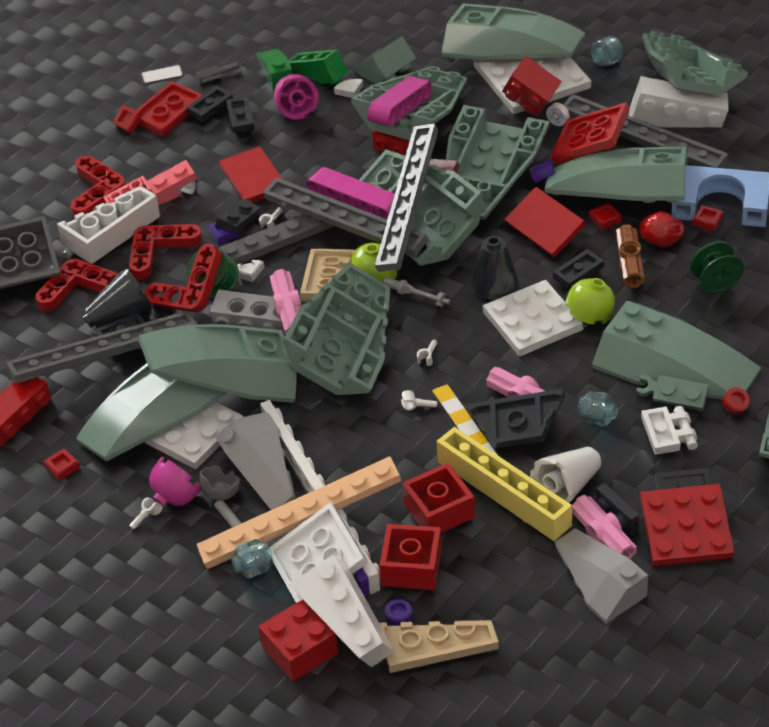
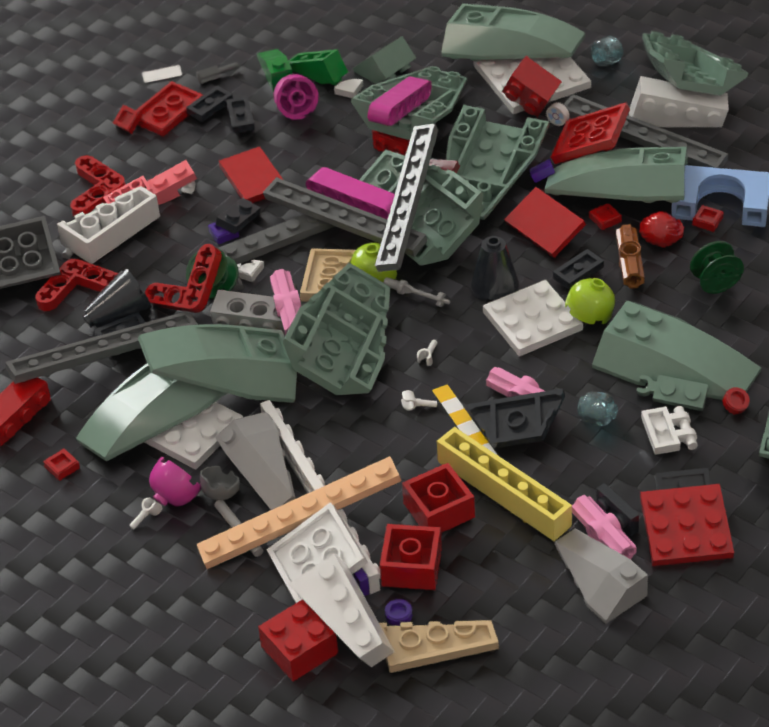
red beam [129,224,202,280] -> none
clear light blue head [231,539,273,578] -> none
white hand [259,207,283,228] -> none
white cone [530,447,601,503] -> none

